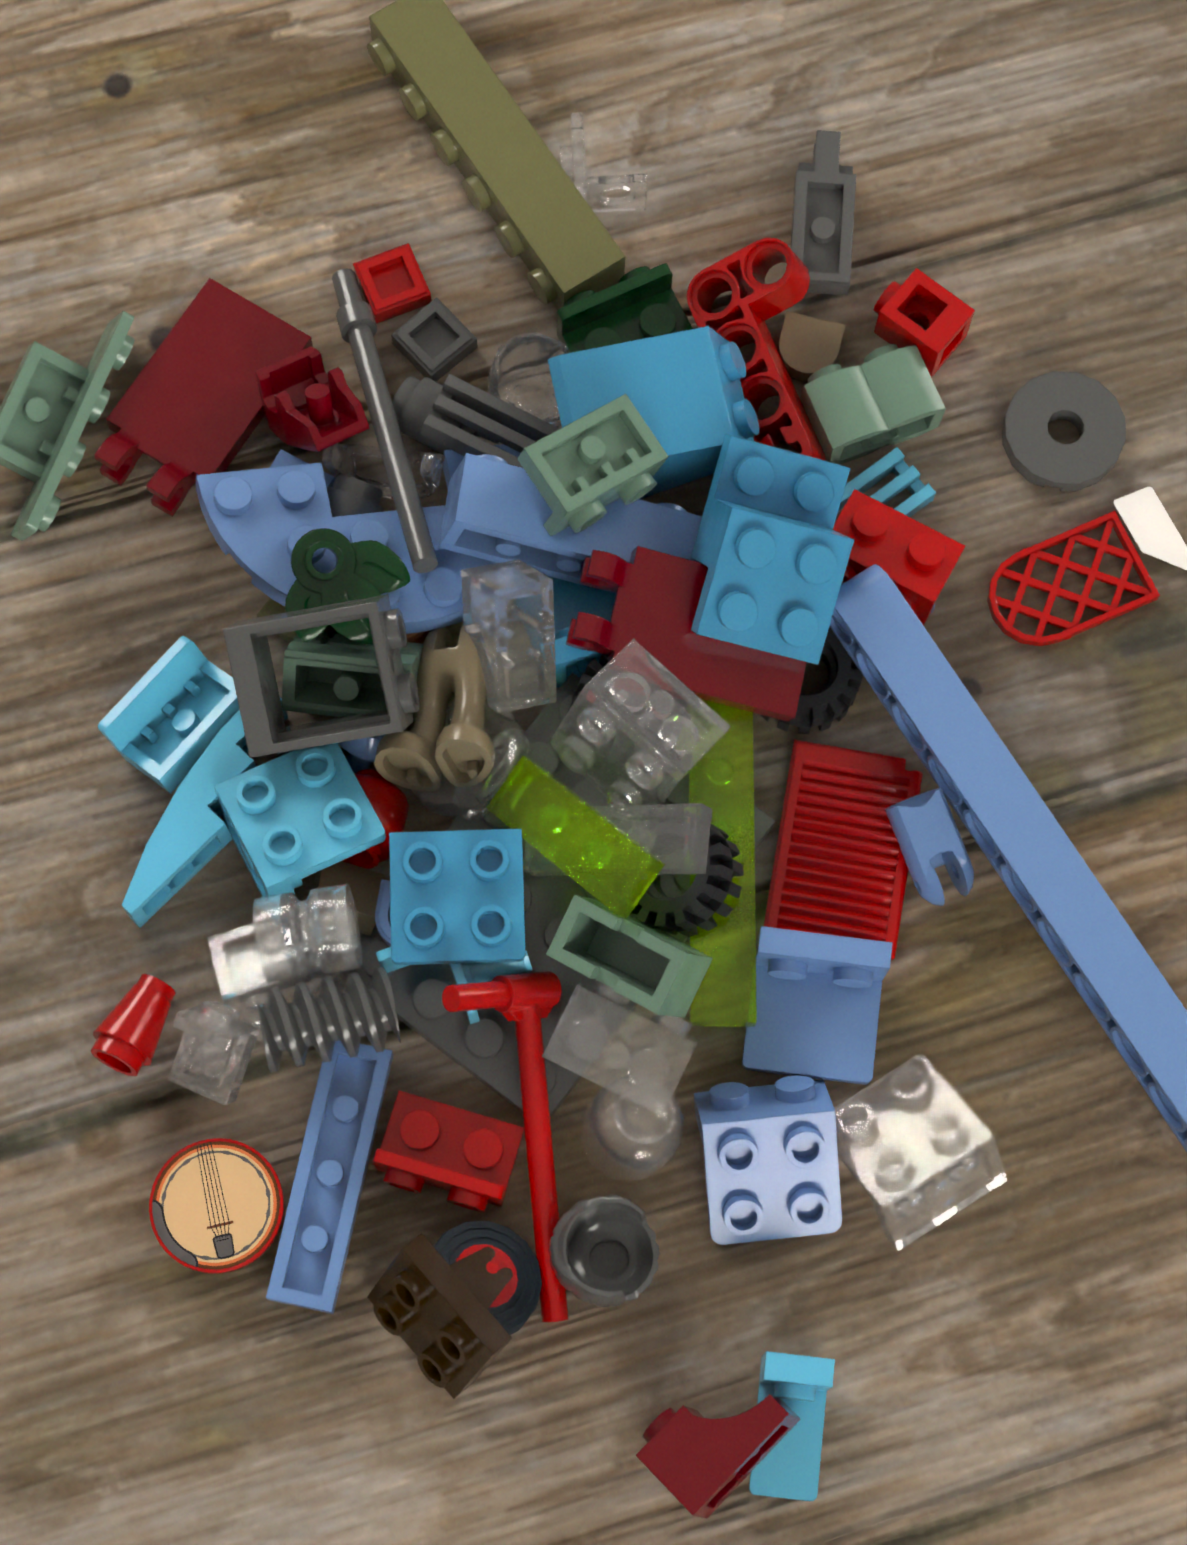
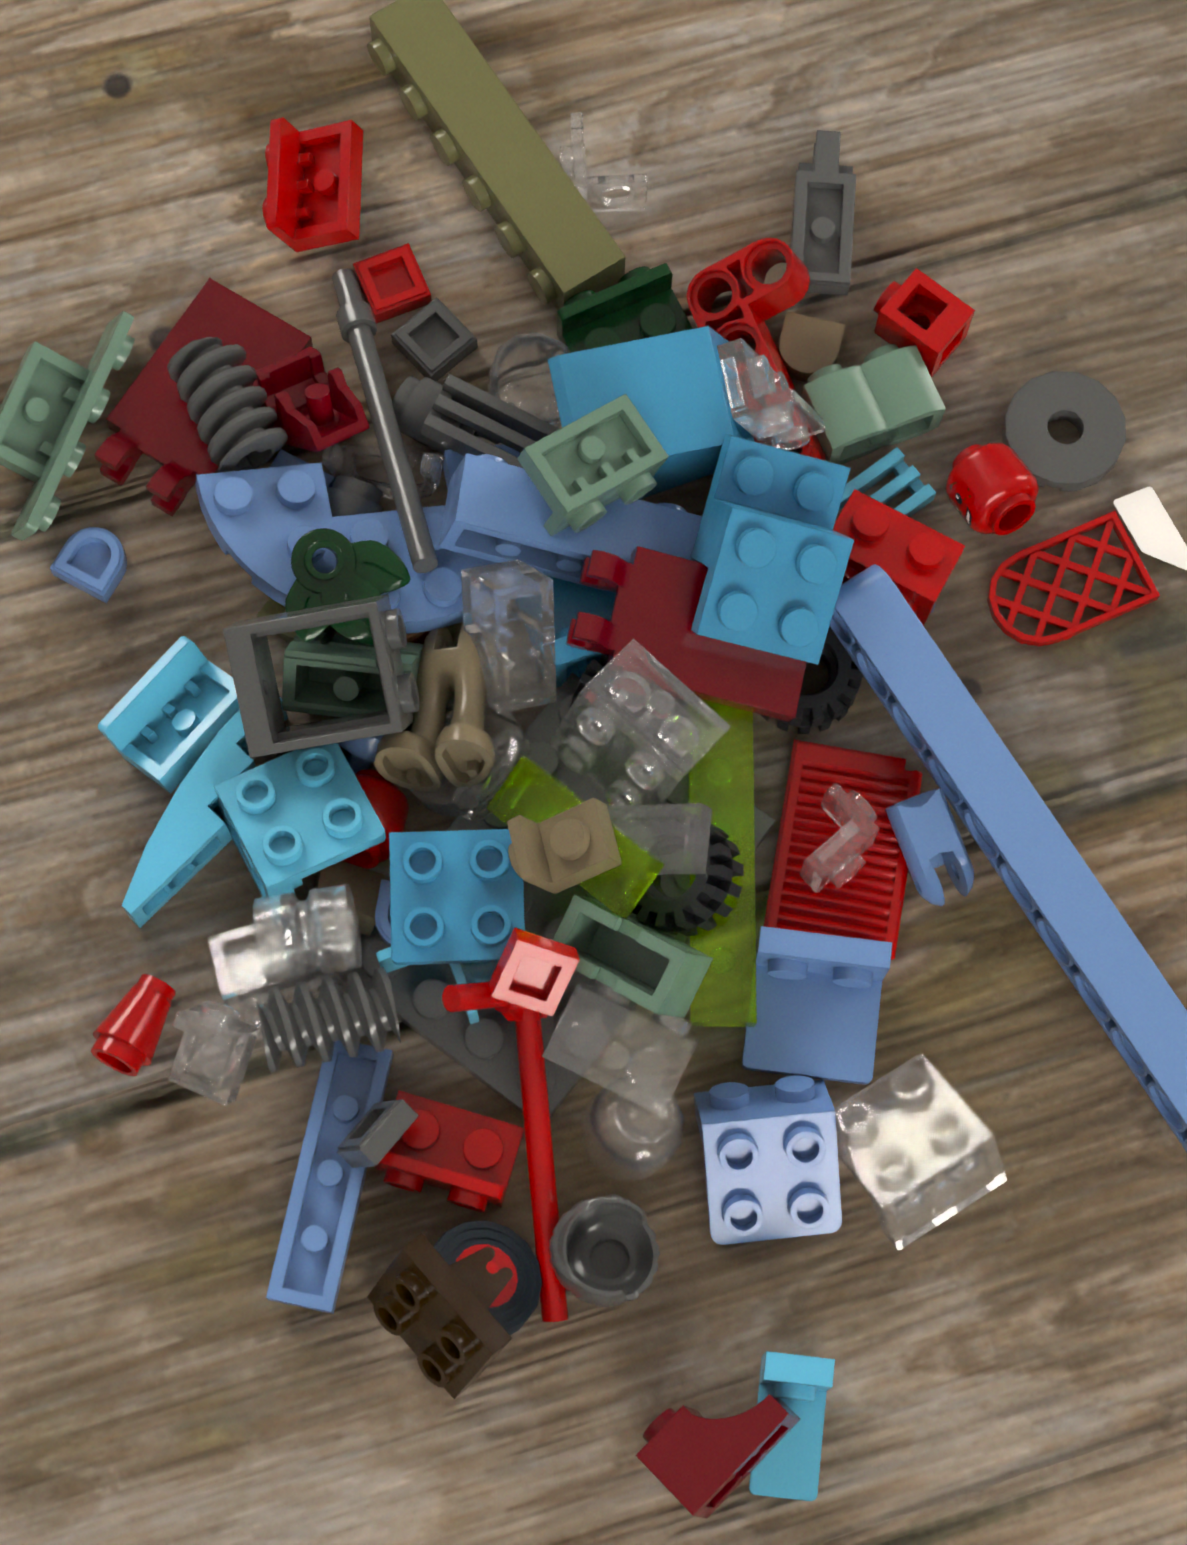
piece [149,1138,284,1274] -> none
none -> medium blue tile [50,527,127,604]
none -> dark grey piece [167,337,288,473]
none -> red bracket [262,117,364,252]
none -> dark grey tile [337,1099,419,1168]
none -> plate [488,927,580,1017]
none -> dark tan bracket [507,798,622,894]
none -> clear bracket [717,338,825,451]
none -> clear bracket [799,783,880,893]
none -> red head [945,443,1039,536]

